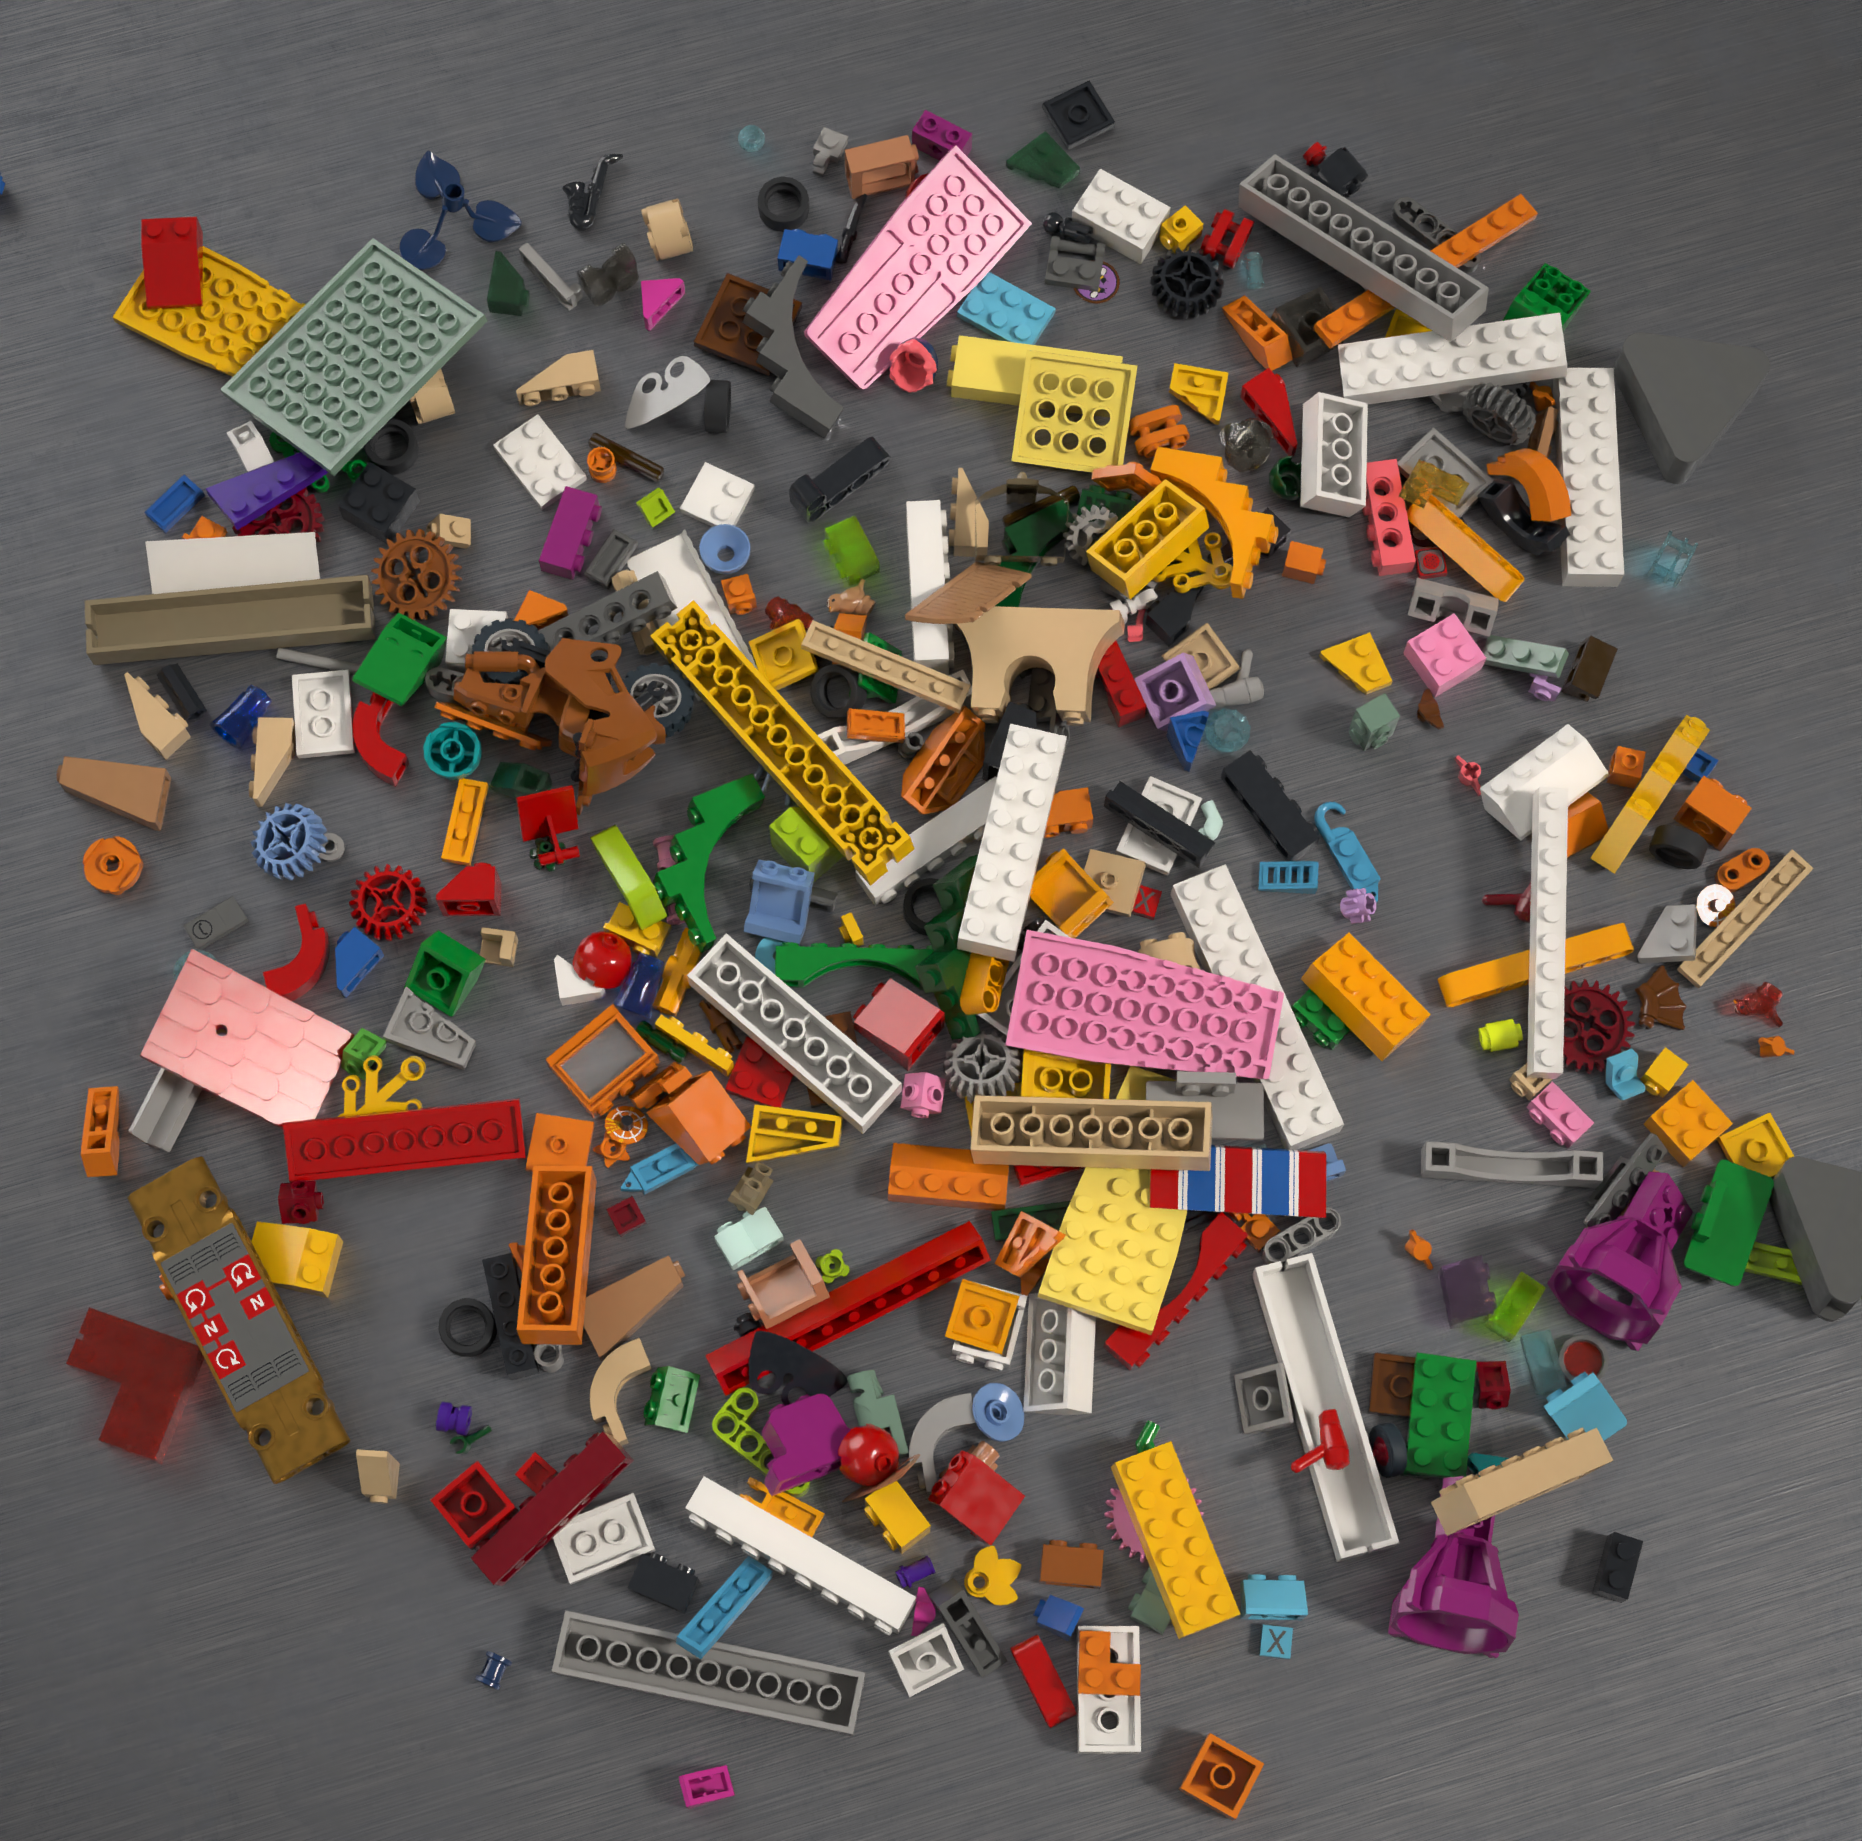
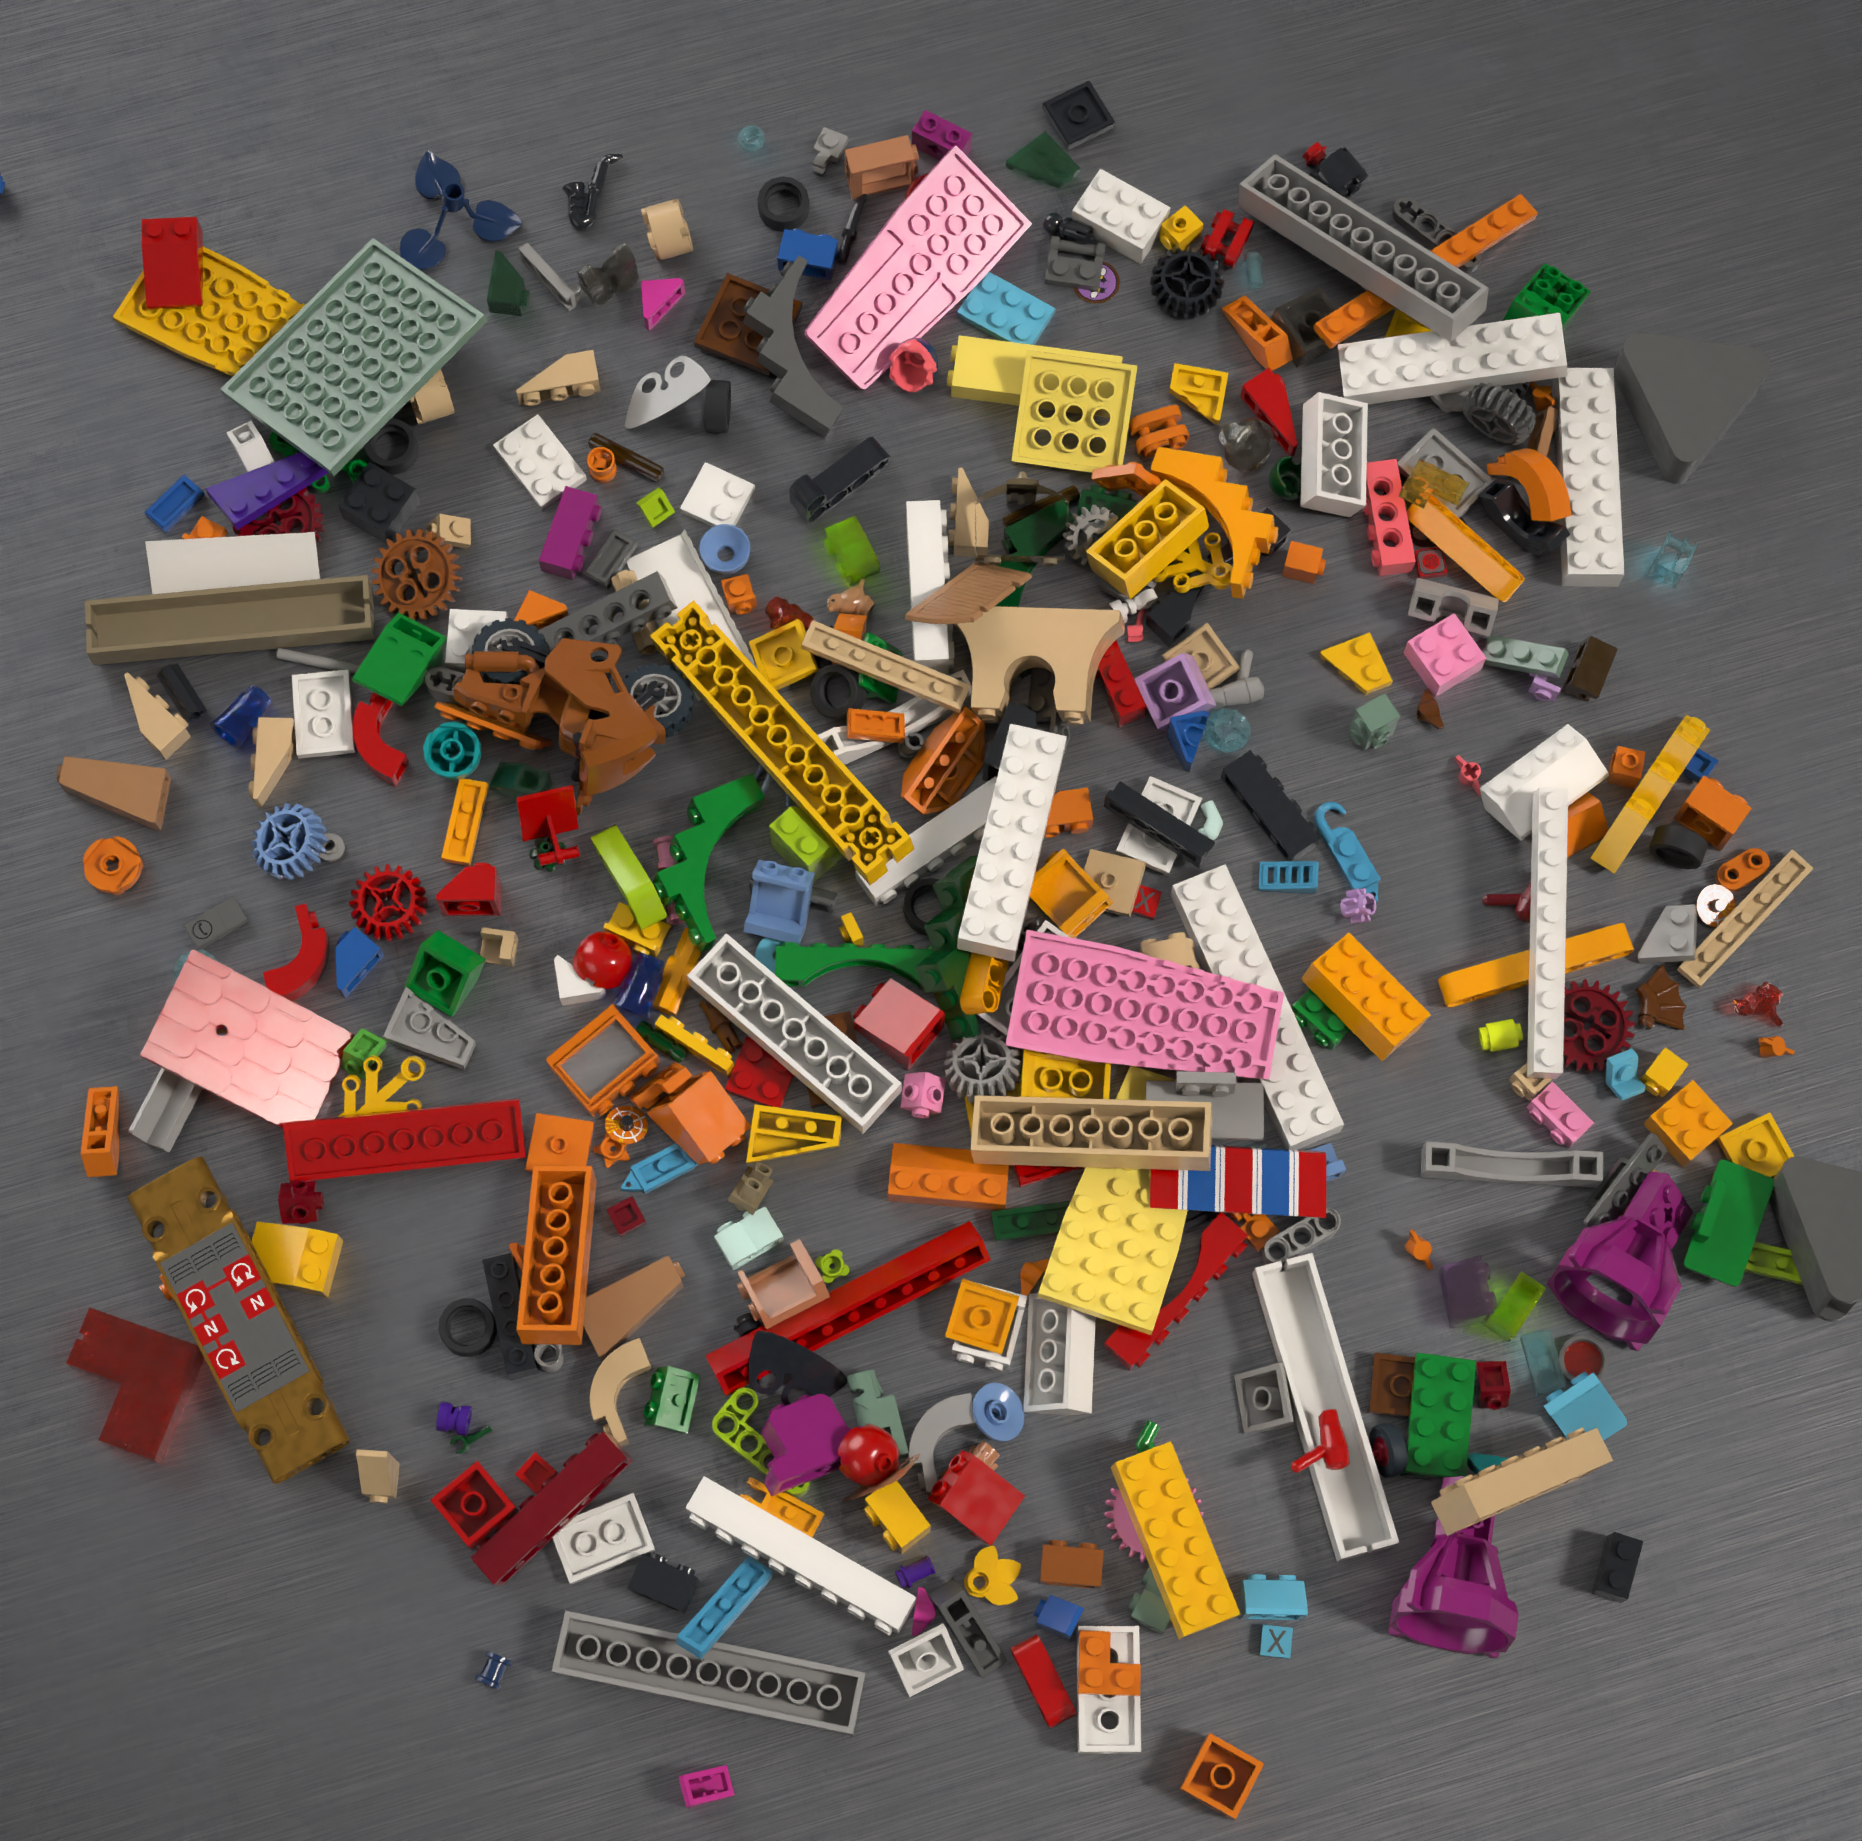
orange wing [994,1211,1066,1278] -> none

